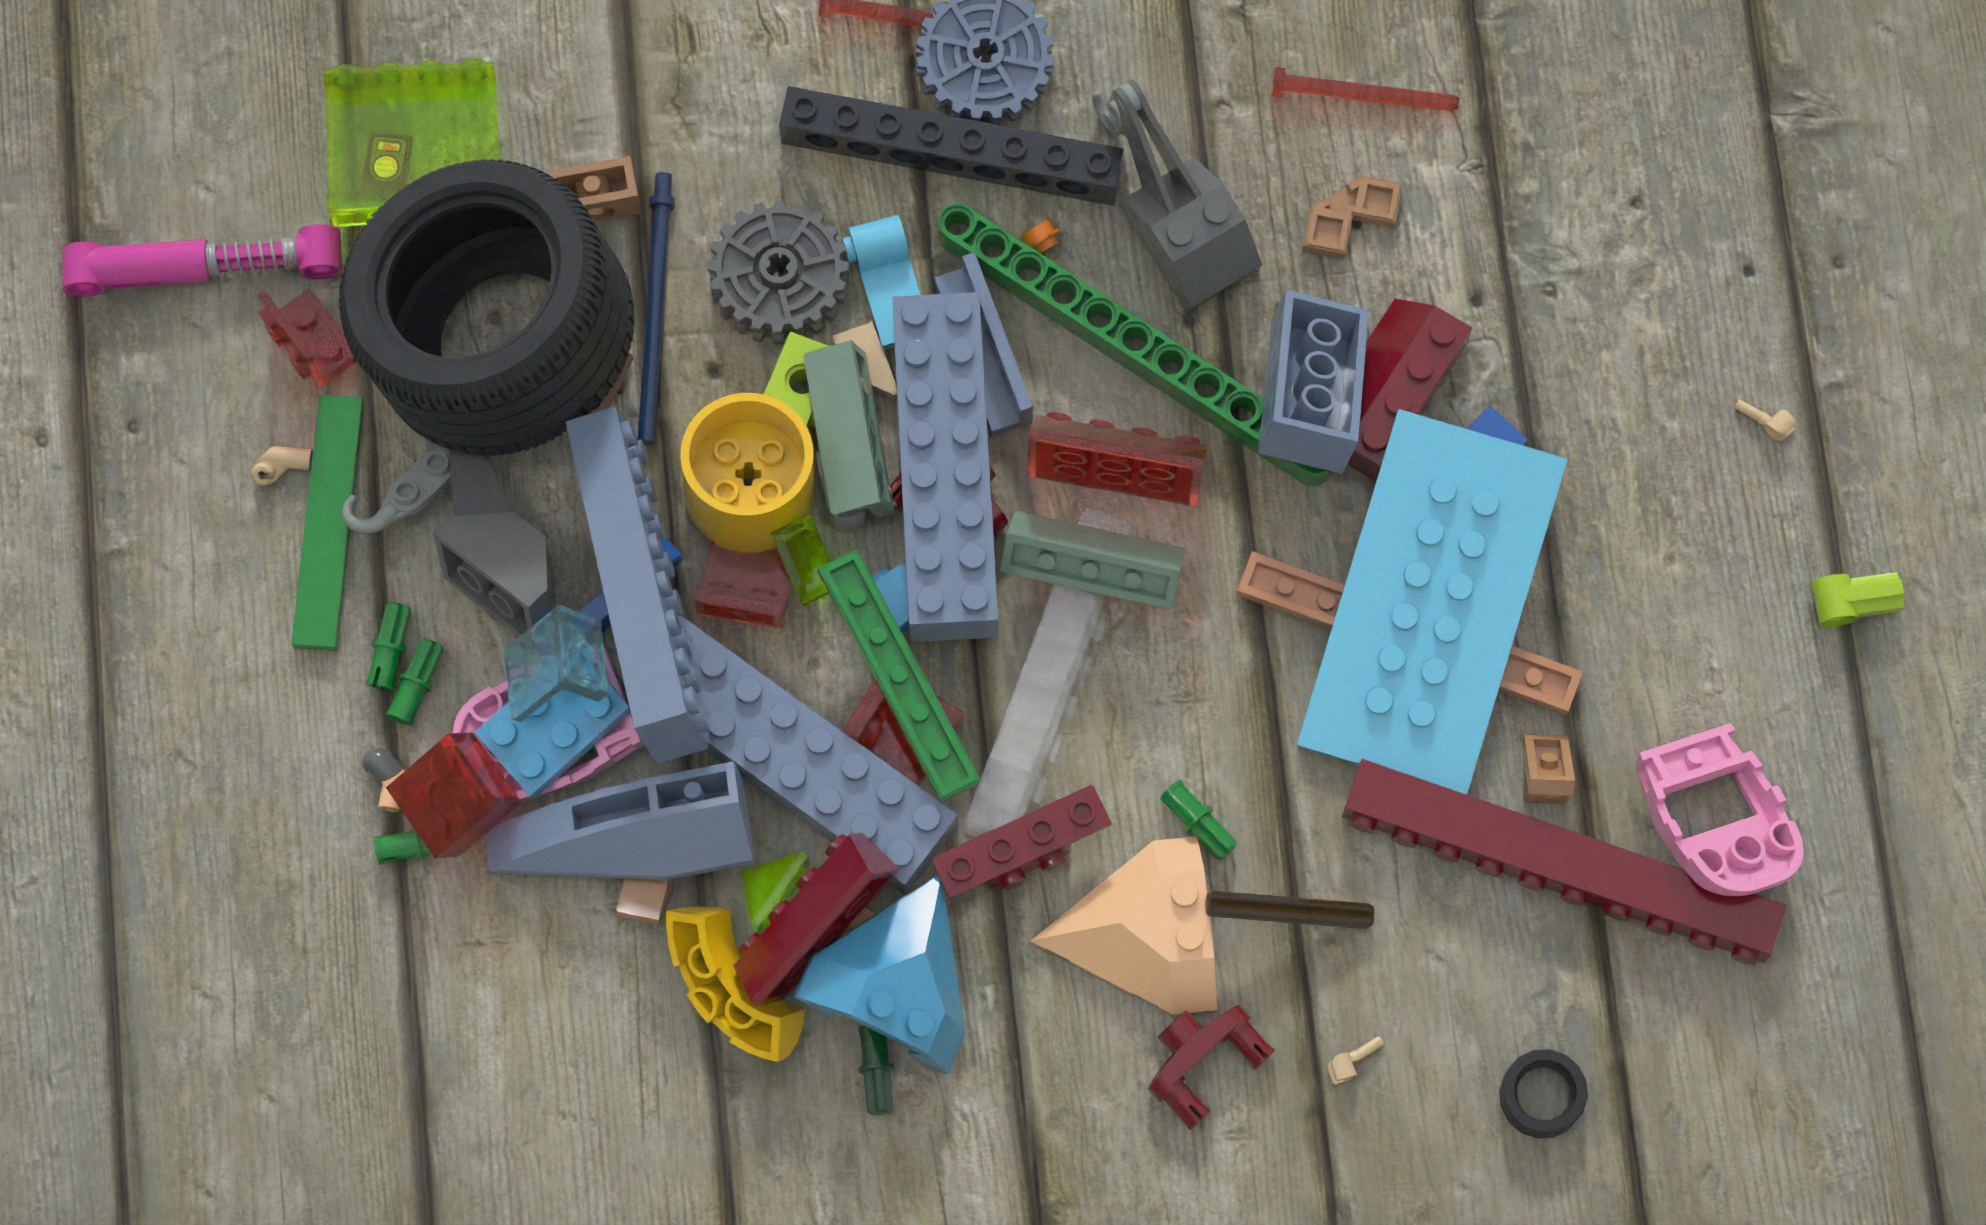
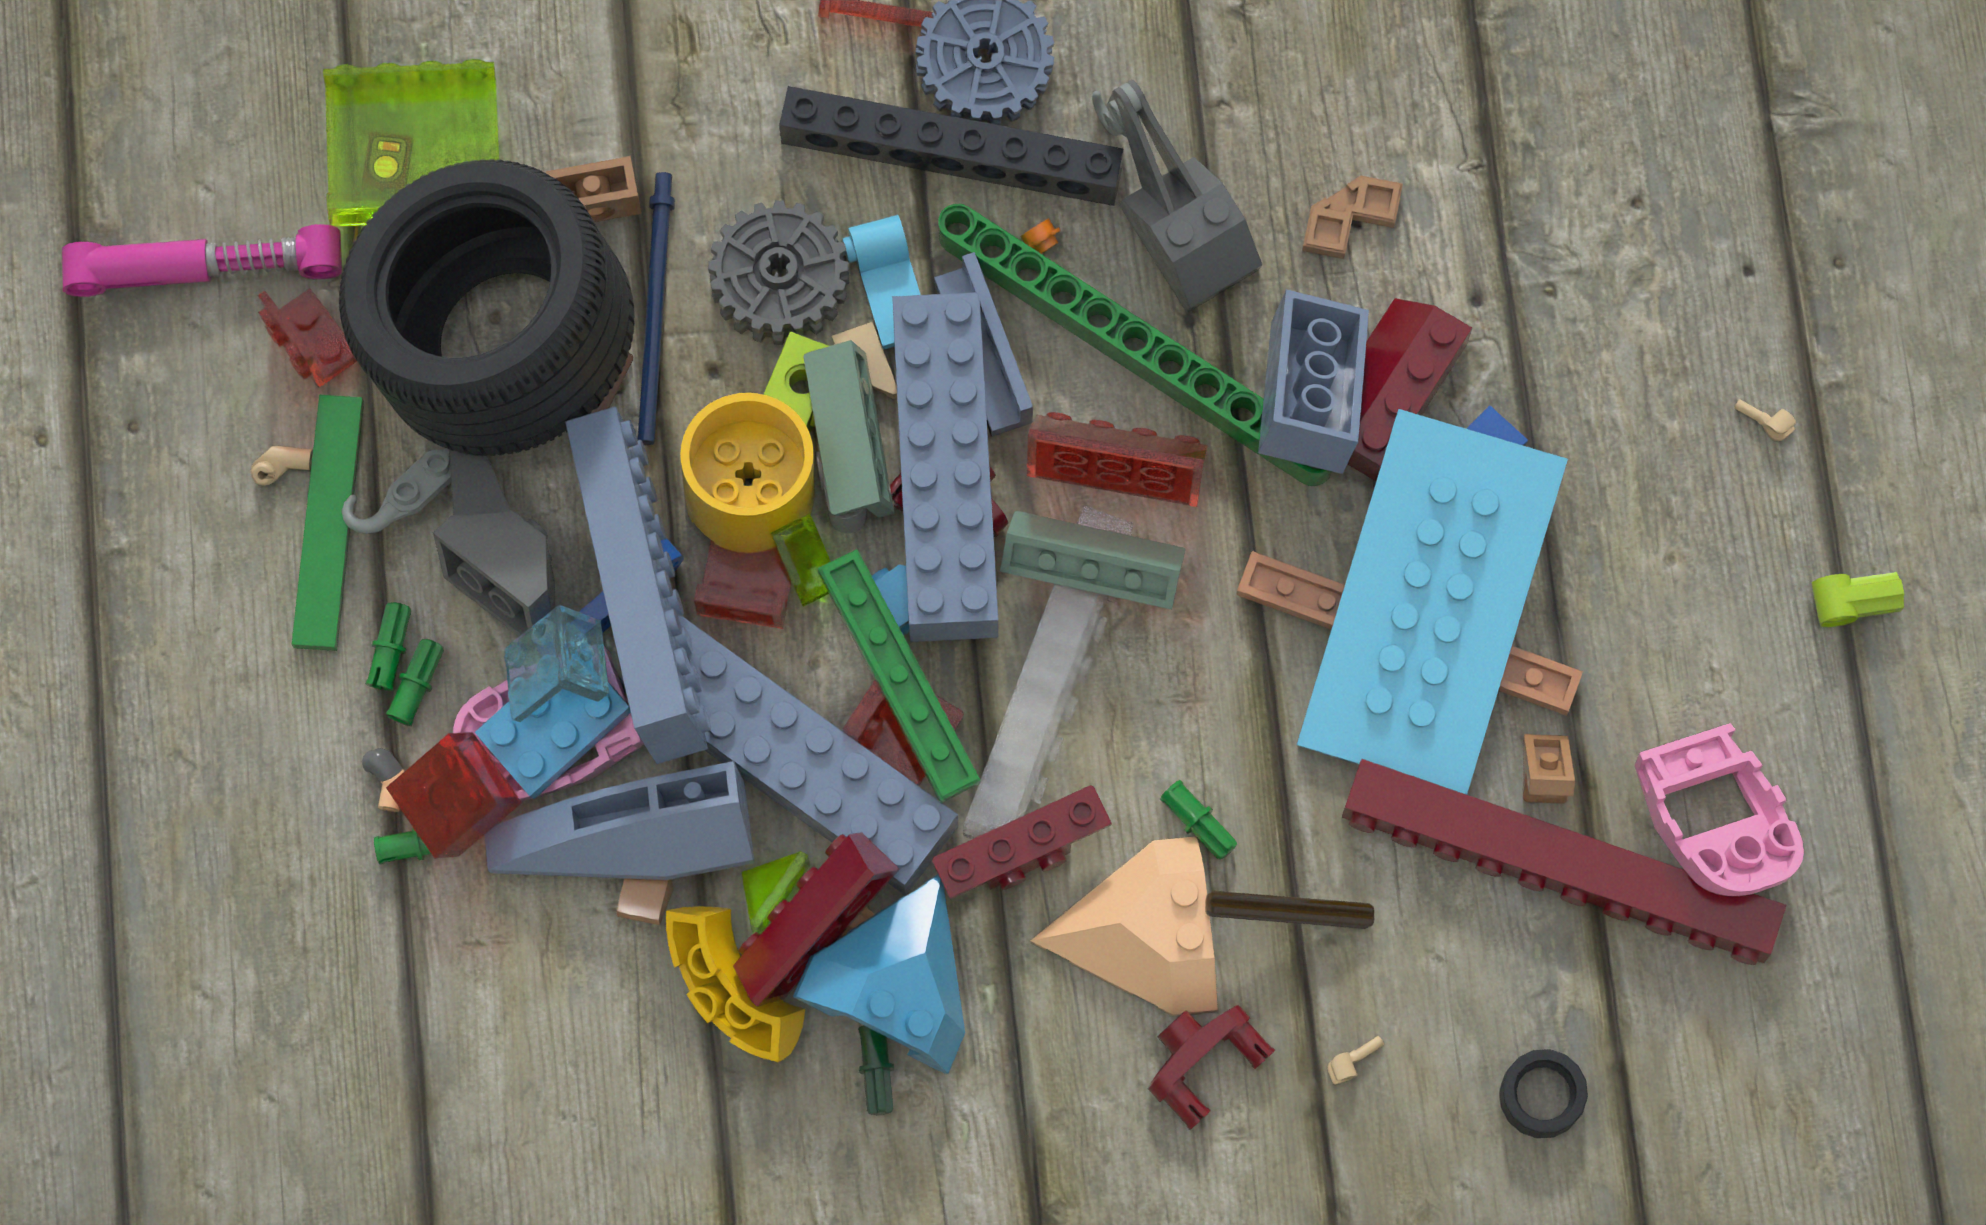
clear red bar [1271,67,1459,111] -> none

